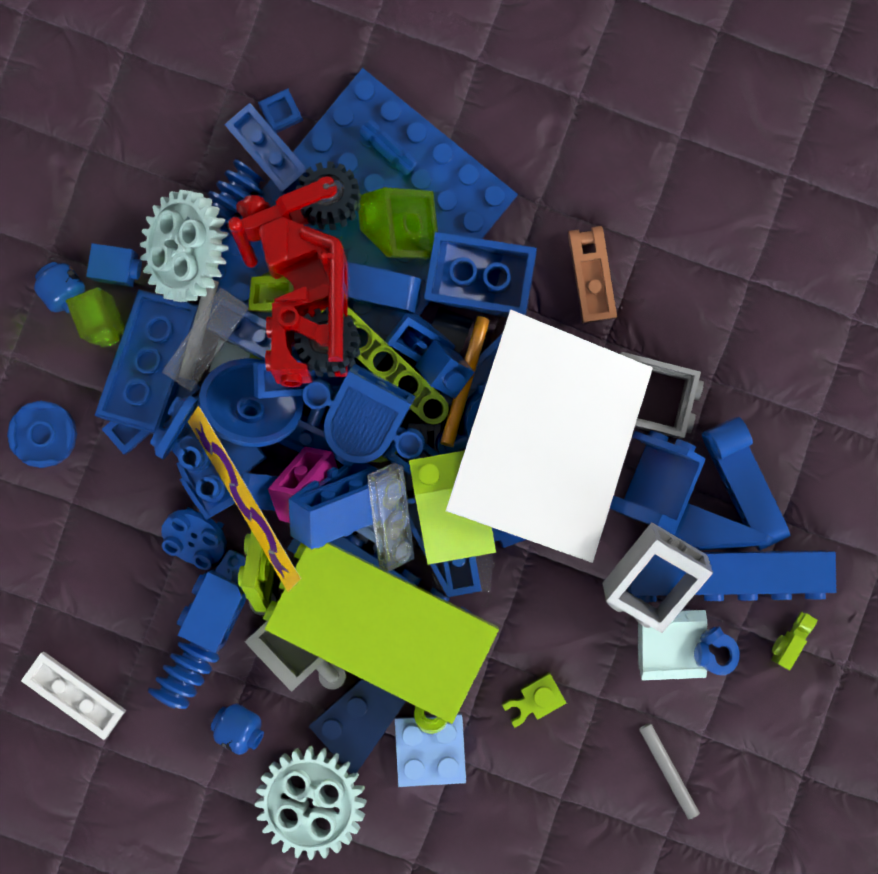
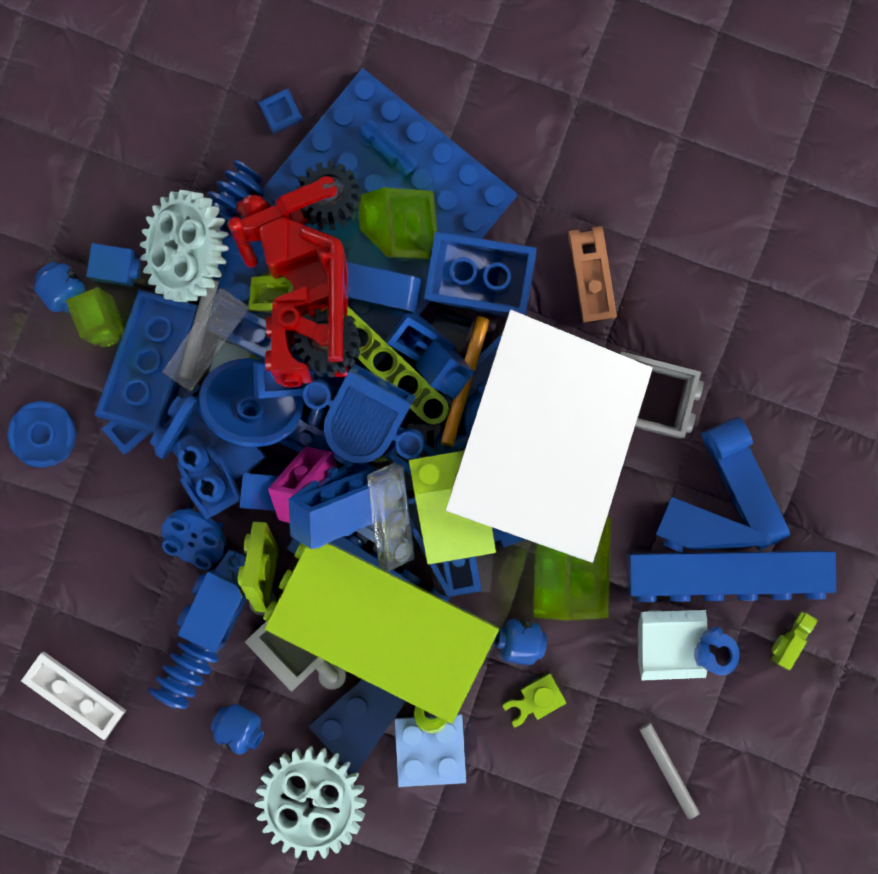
yellow sticker [187,405,301,592] -> none
blue plate [224,103,307,194] -> none
light grey window [603,522,713,633] -> none
blue panel [609,430,706,535] -> none
none -> blue head [494,618,547,666]
none -> clear neon green slope [533,517,611,621]

